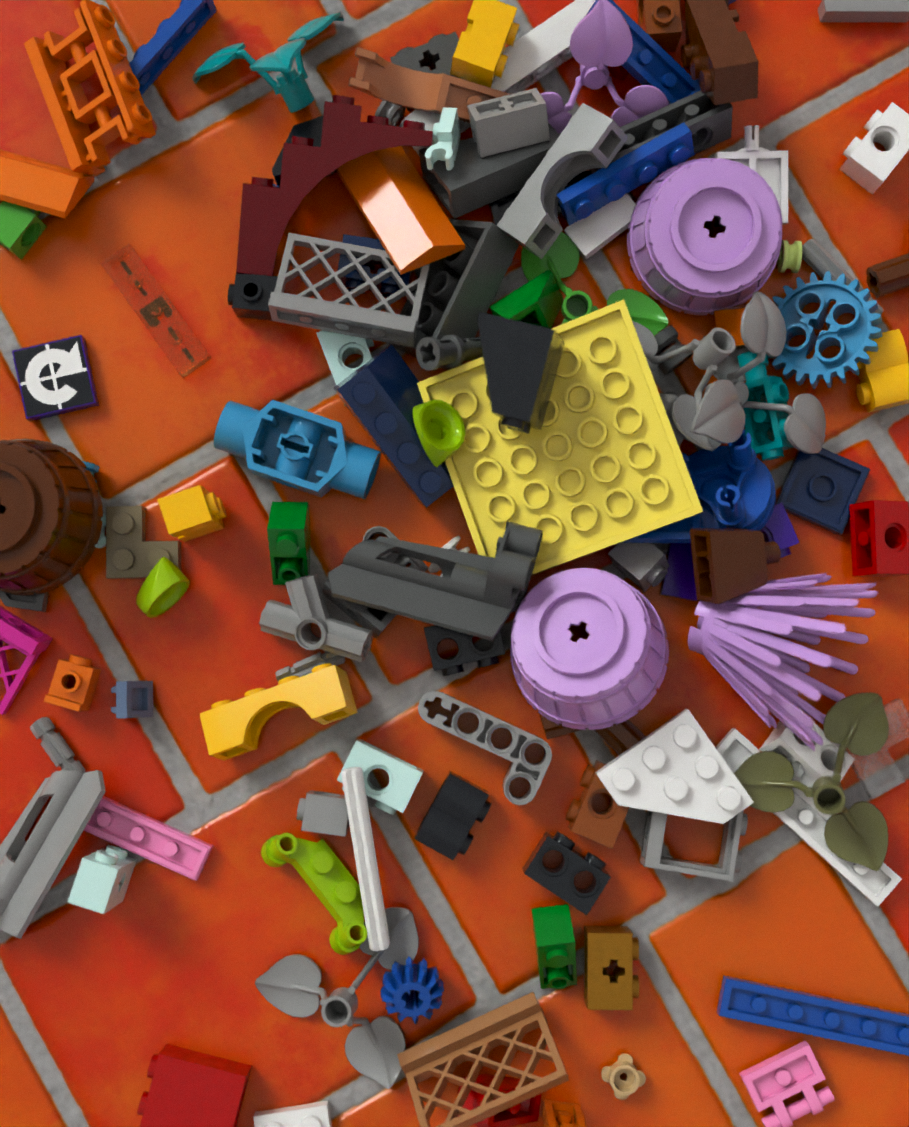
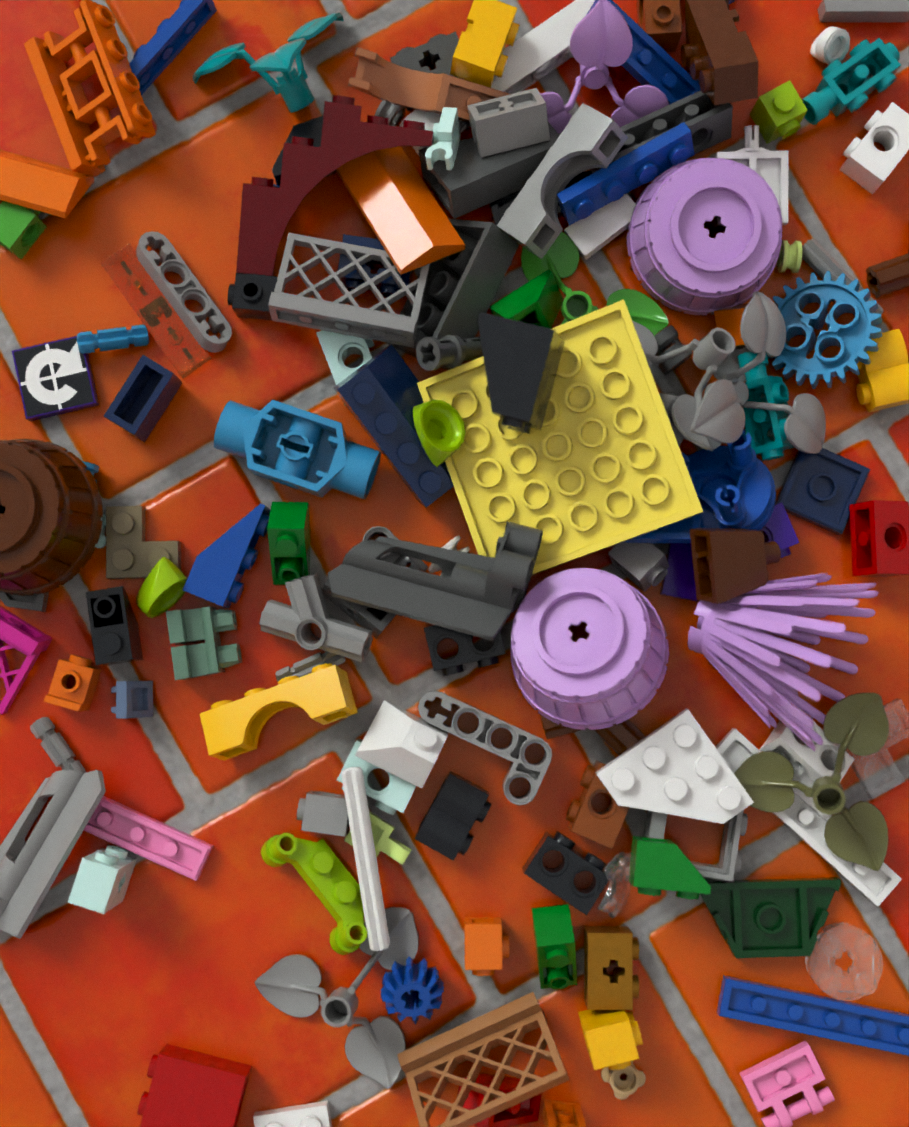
yellow brick [157,485,227,542] -> none
none -> dark azure axle [77,324,149,354]
none -> black slope [86,586,143,666]
none -> dark blue brick [104,355,182,443]
none -> light grey beam [136,231,232,353]
none -> sand green hips [166,606,242,680]
none -> blue slope [183,503,270,608]
none -> yellowish green plate [344,811,412,865]
none -> white slope [355,700,449,789]
none -> orange brick [464,917,509,976]
none -> yellow brick [578,1010,643,1070]
none -> clear plate [598,852,632,918]
none -> green slope [629,836,711,899]
none -> dark green wing [699,877,841,958]
none -> lime brick [750,80,808,144]
none -> teal brick [802,37,901,125]
none -> clear plate [805,923,883,1001]
none -> white tile [810,26,850,65]

